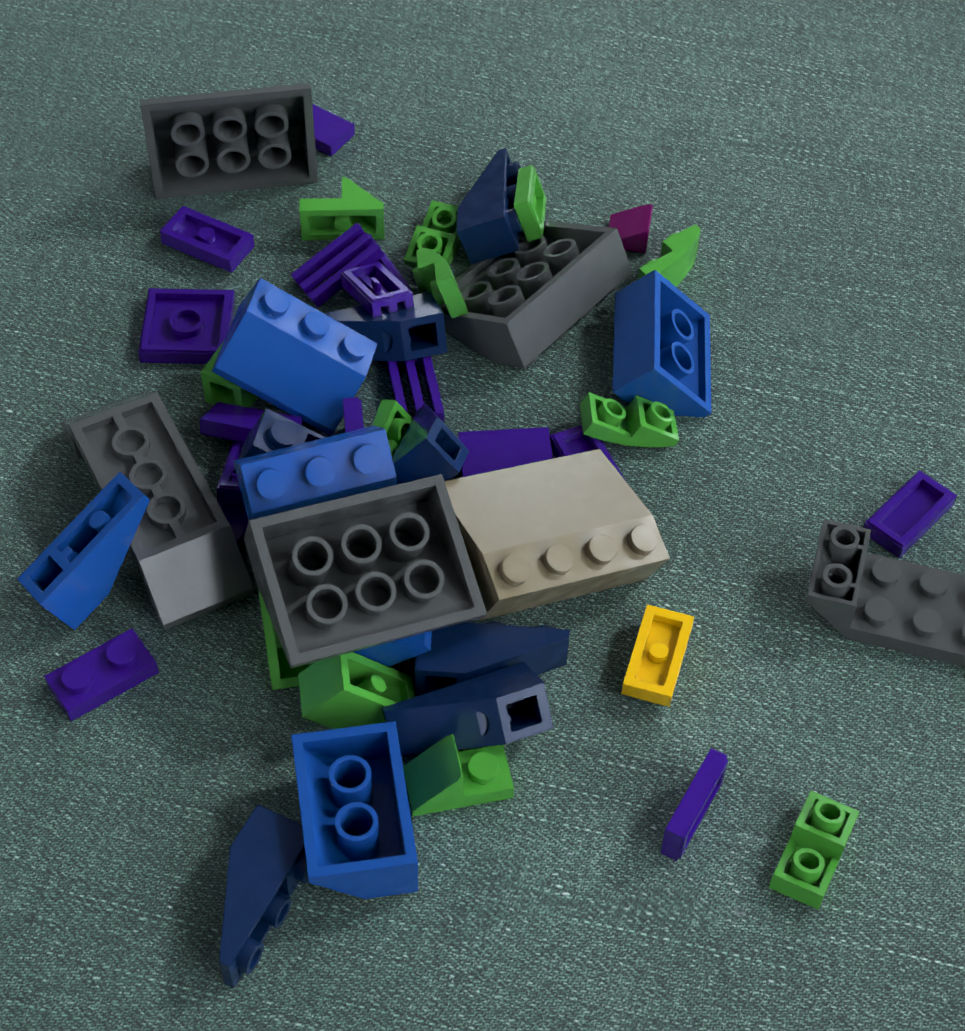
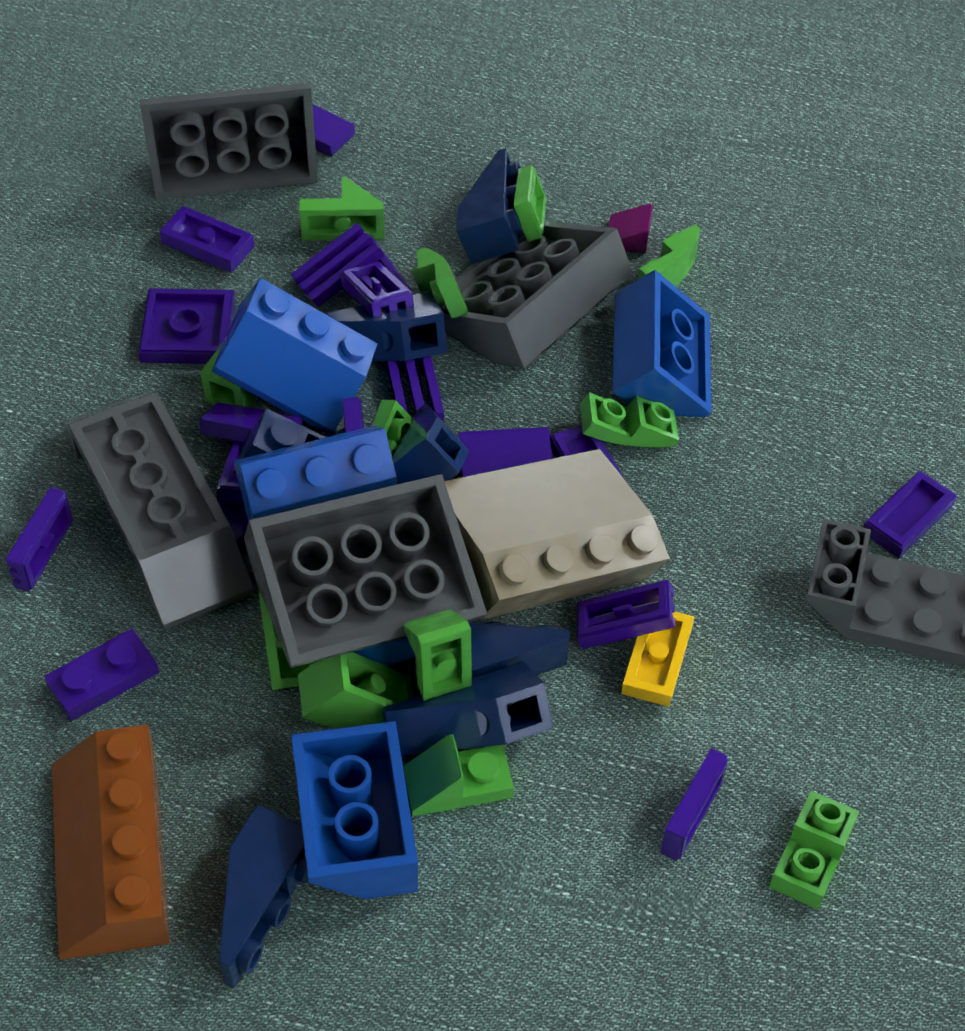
blue slope [17,472,150,630] -> none
bright green slope [404,200,462,267] -> none
none -> dark purple tile [5,487,73,592]
none -> dark orange slope [51,724,170,960]
none -> bright green slope [404,610,472,701]
none -> dark purple tile [577,579,676,649]

